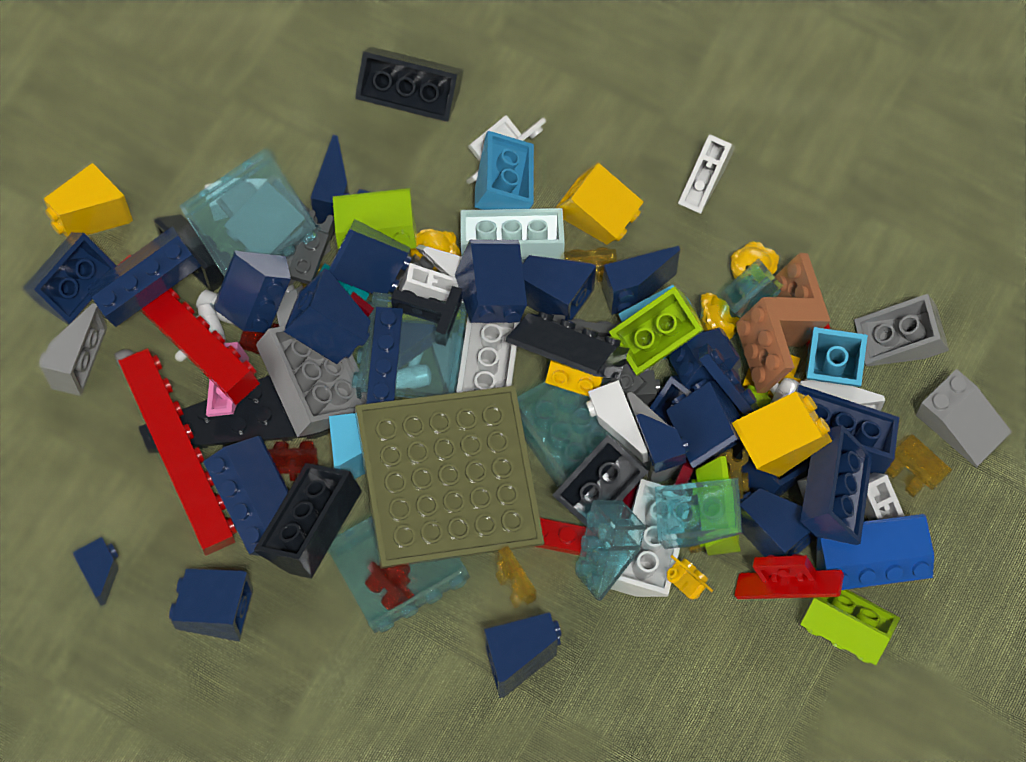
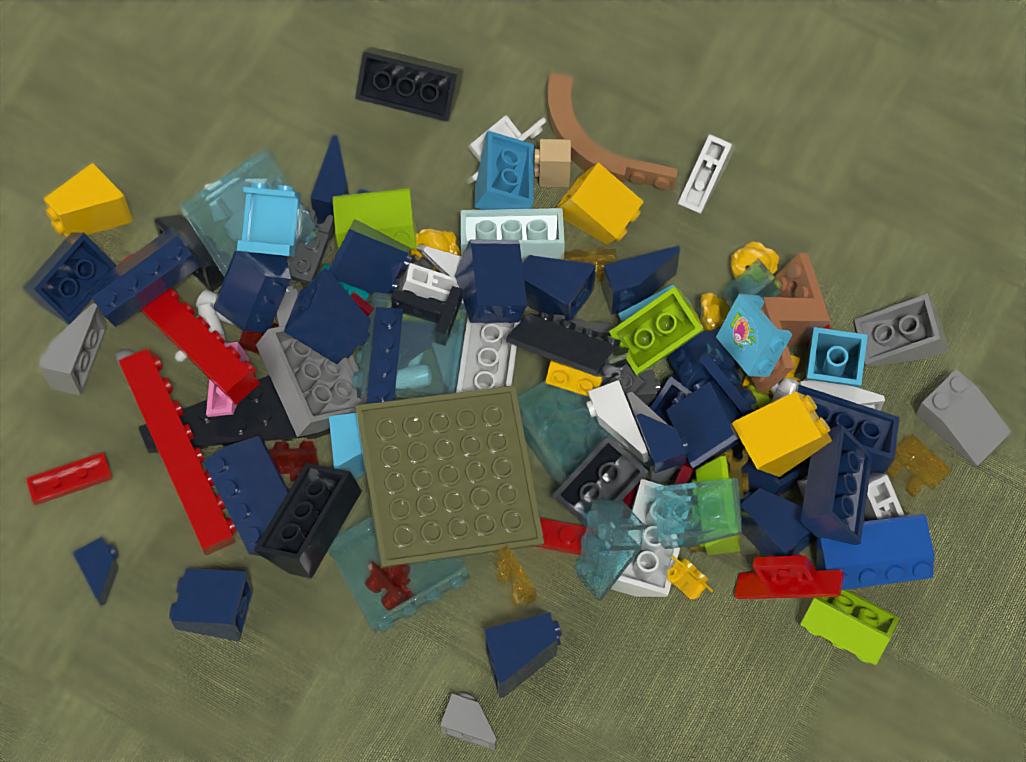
none -> red plate [25,452,113,506]
none -> medium azure panel [237,183,301,257]
none -> light grey slope [440,693,497,751]
none -> tan brick [535,139,571,187]
none -> medium nougat arch [547,72,678,190]
none -> medium azure panel [716,294,792,377]

